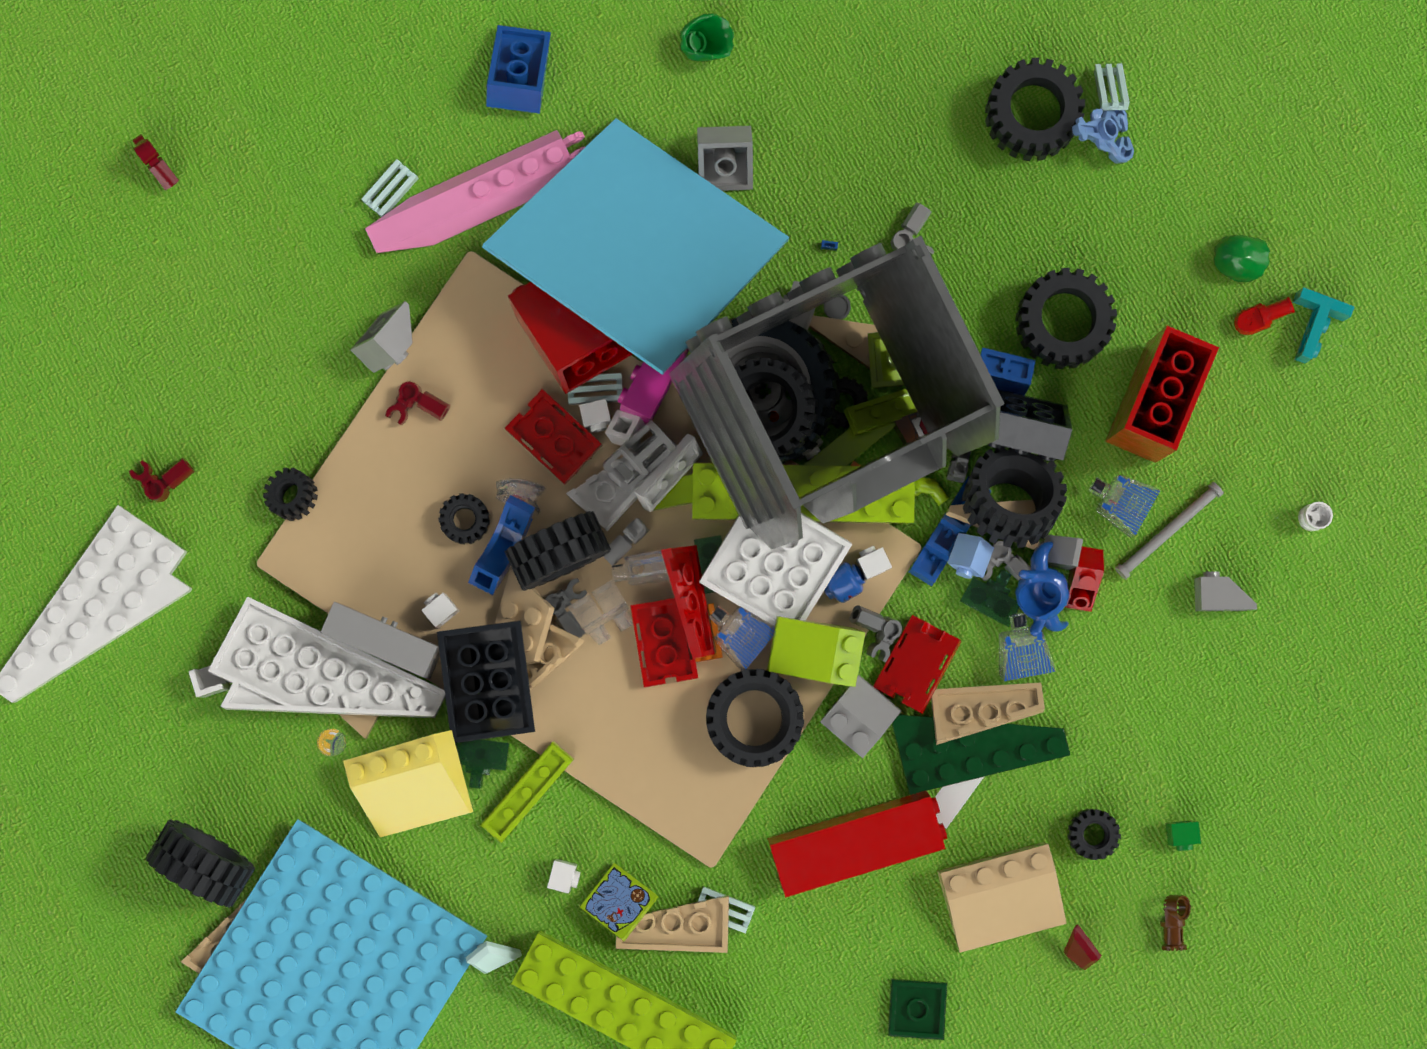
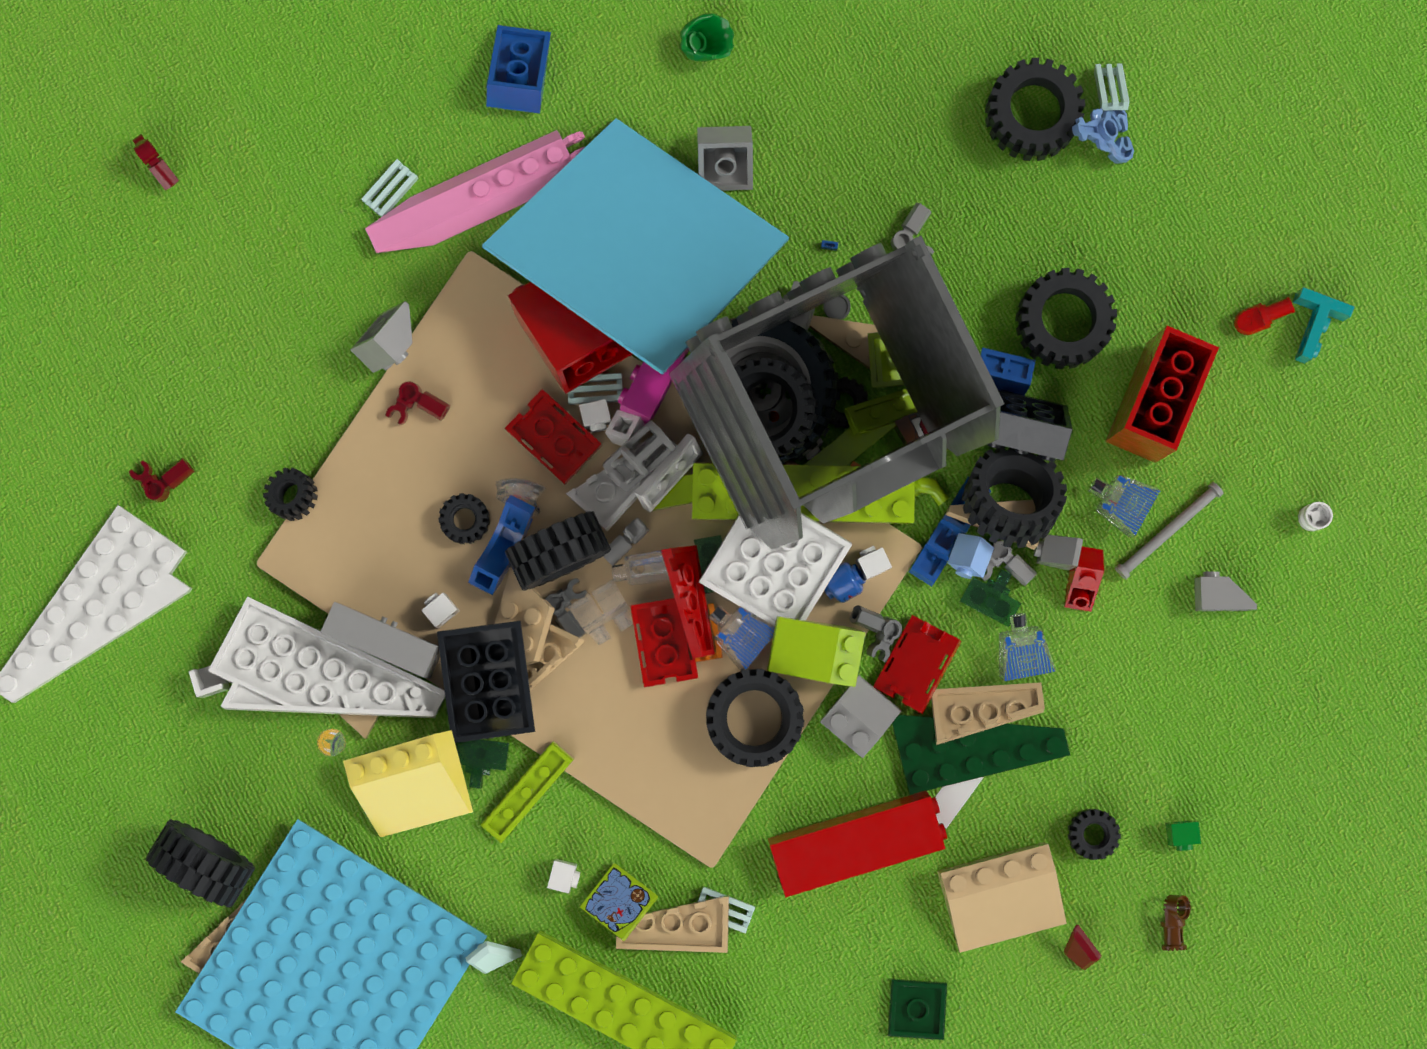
dark grey bar [946,451,971,483] -> none
blue piece [1015,542,1070,637] -> none
green hair [1213,235,1270,282] -> none

